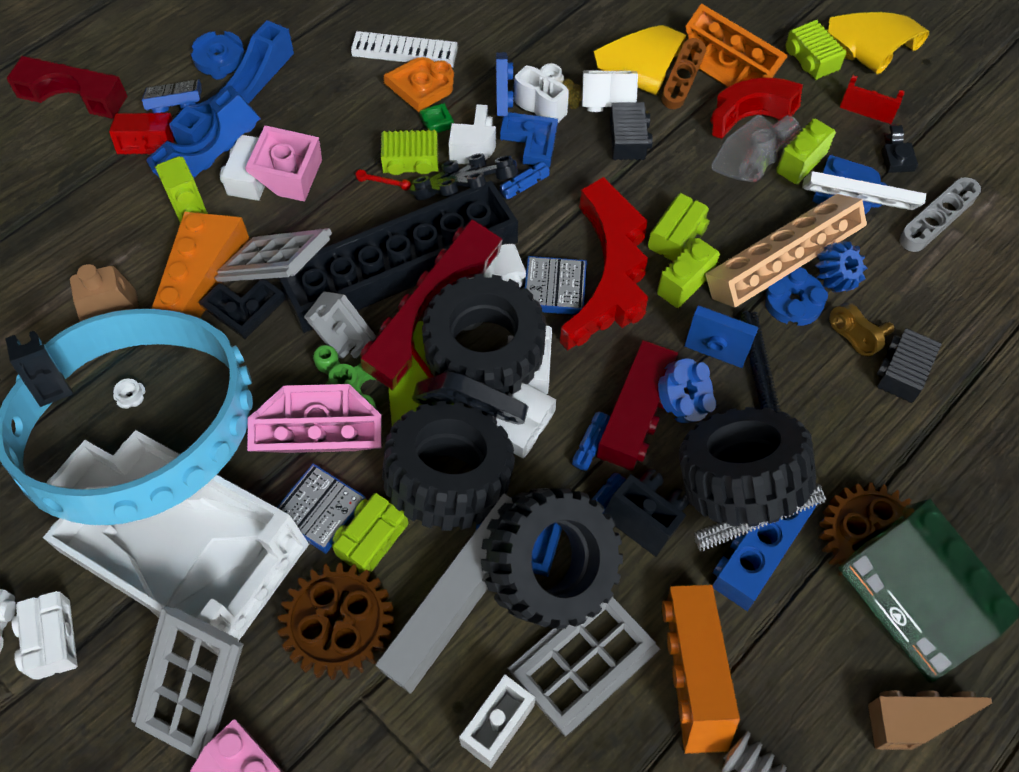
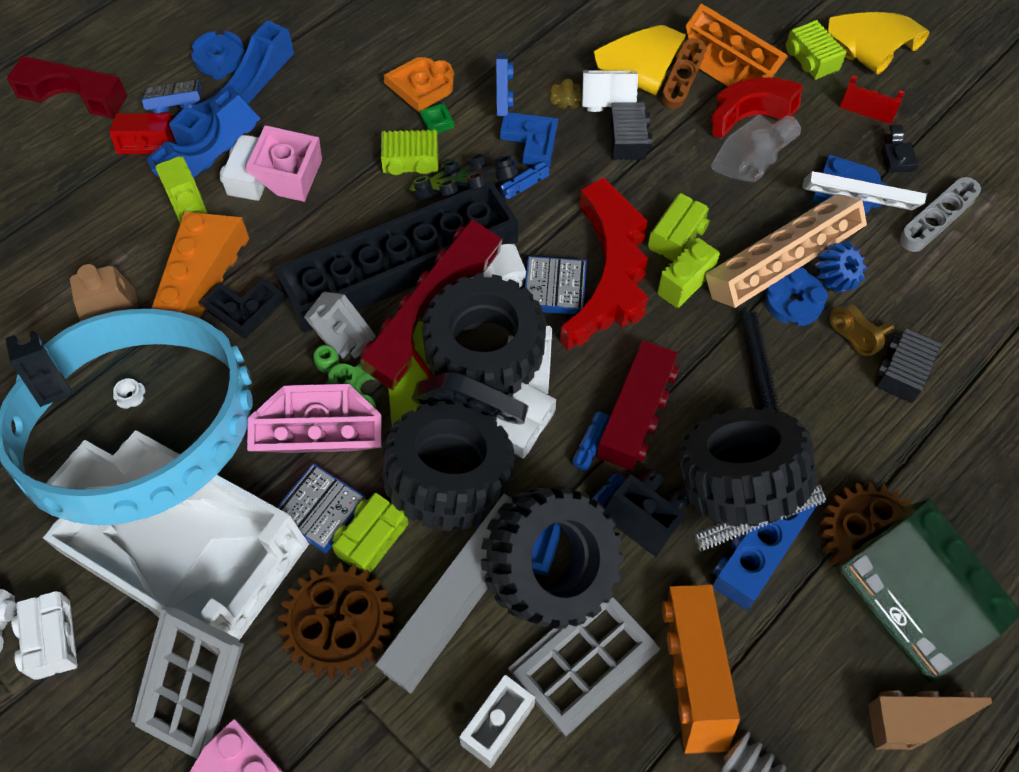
light grey piece [215,228,332,282] -> none
white tile [351,31,458,67] -> none
red hinge [356,170,411,190] -> none
white brick [449,104,496,164] -> none
white brick [514,65,569,122] -> none
white plate [541,63,564,83] -> none
blue plate [658,359,716,423] -> none
blue plate [684,306,758,368] -> none
lime brick [776,119,836,184] -> none

